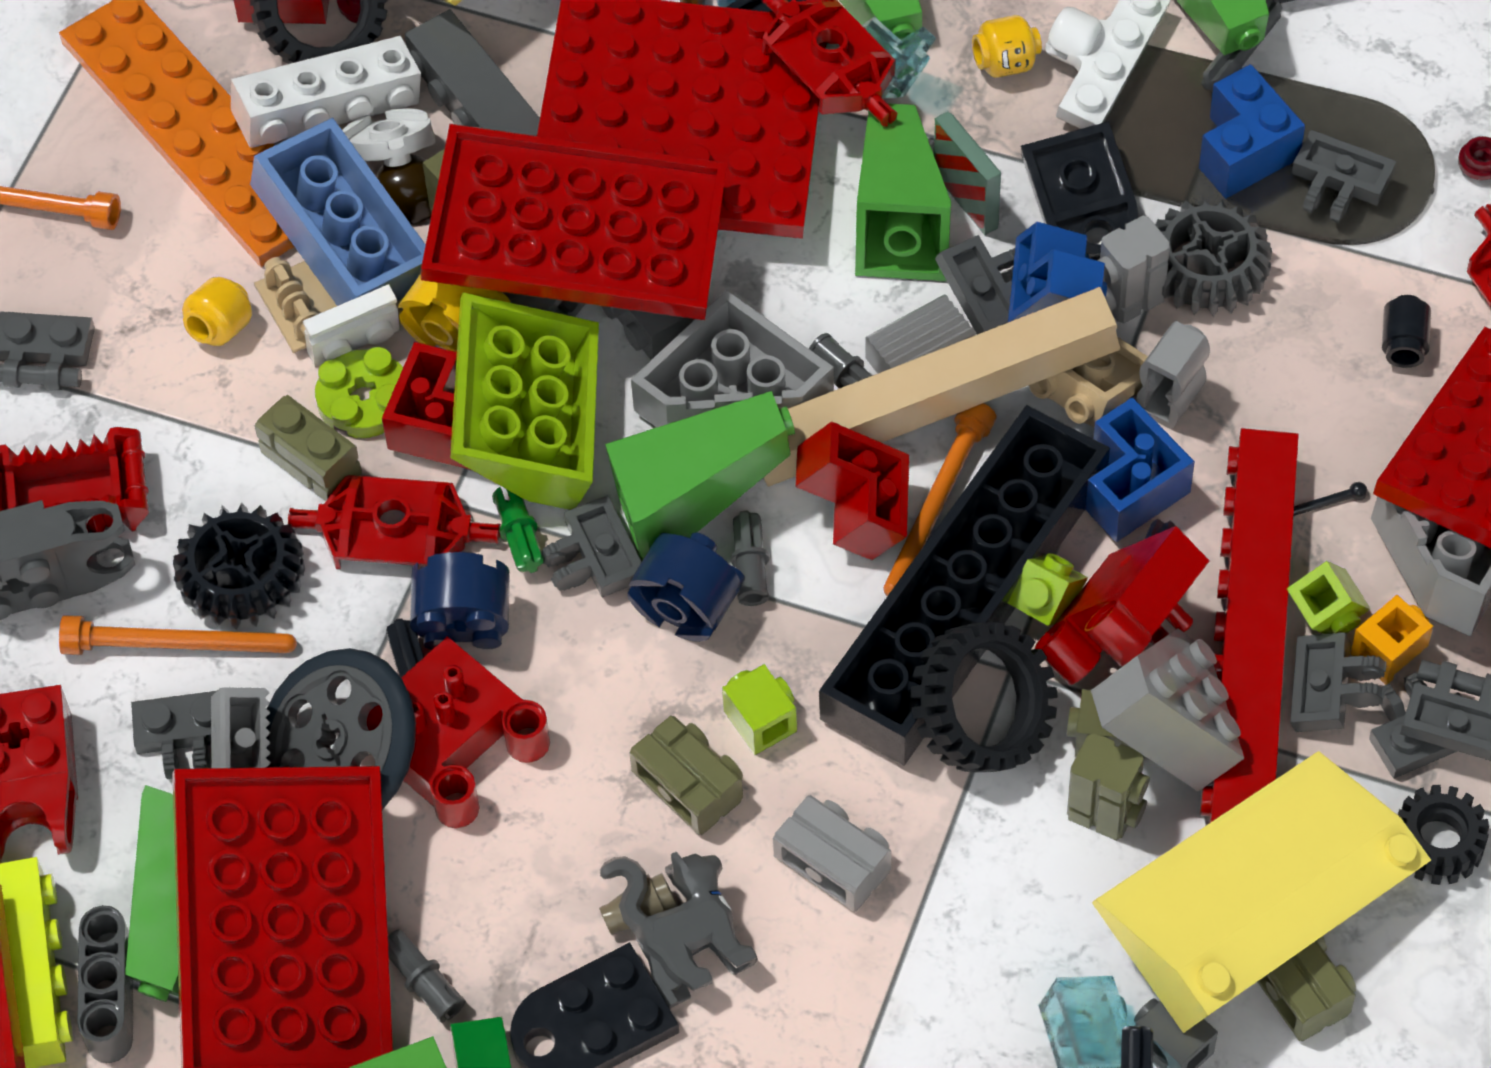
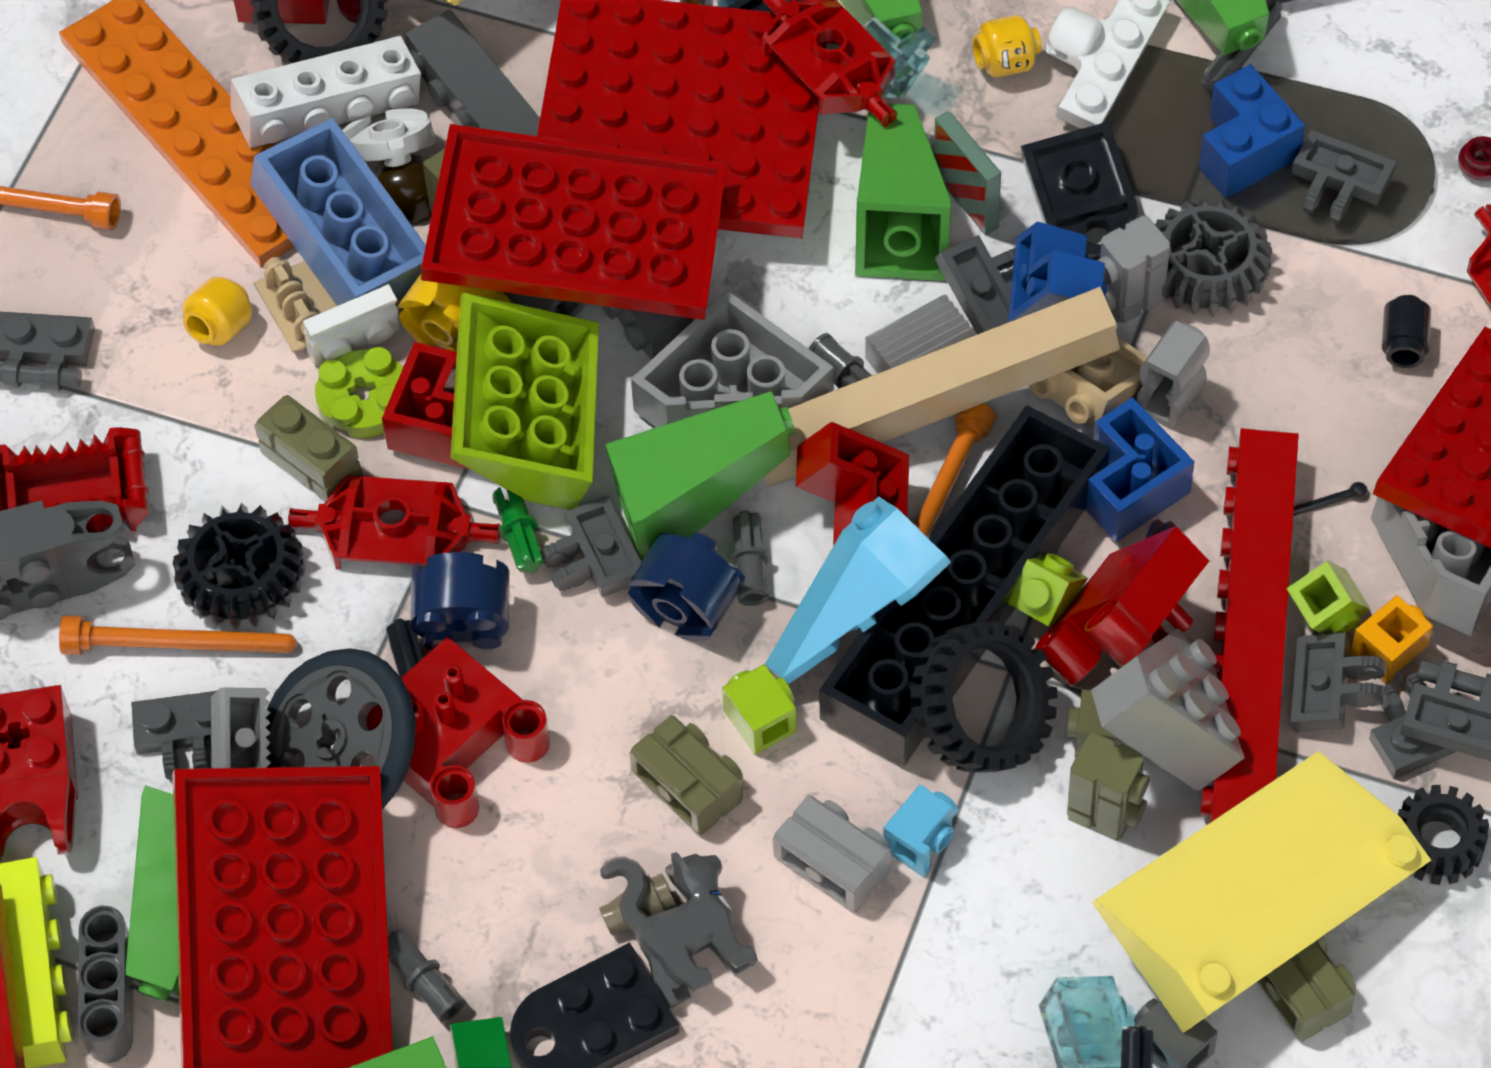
none -> medium azure wedge [765,497,951,684]
none -> medium azure brick [883,784,958,878]

